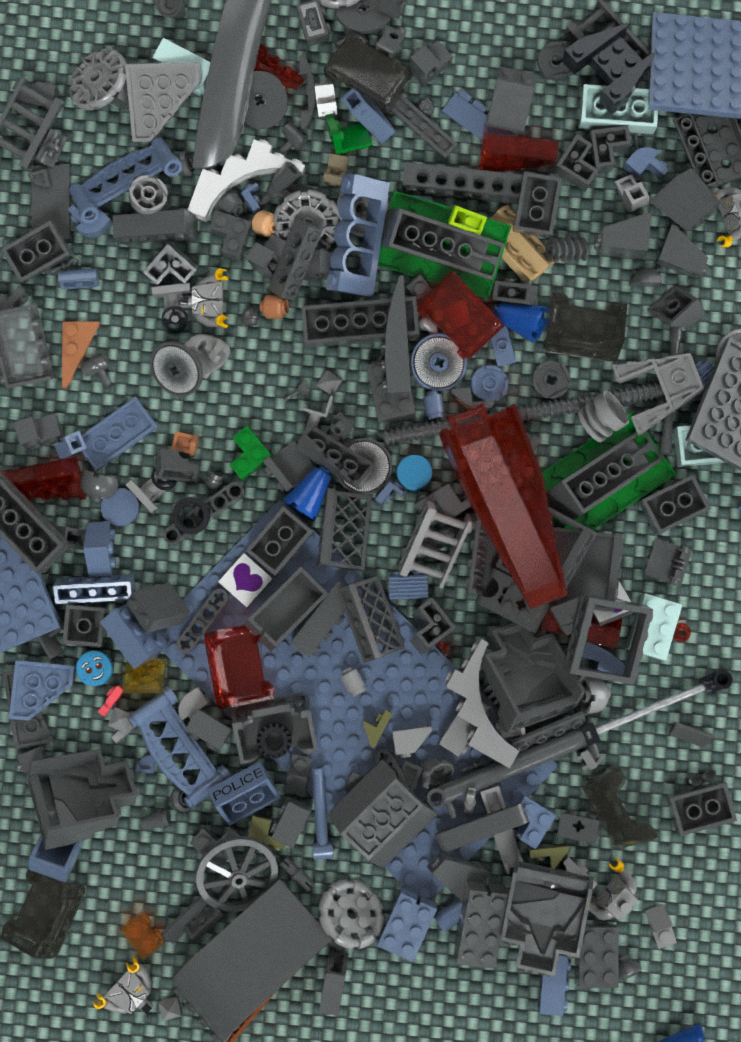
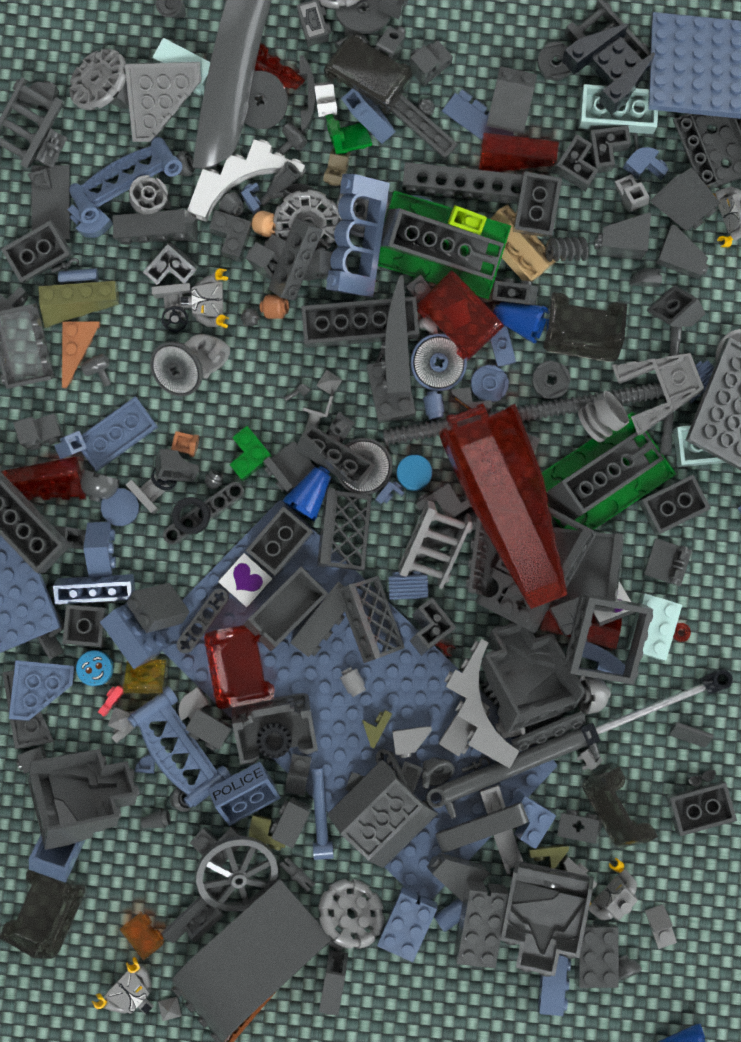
light grey piece [464,787,476,816] -> none
none -> olive wedge [38,281,119,328]

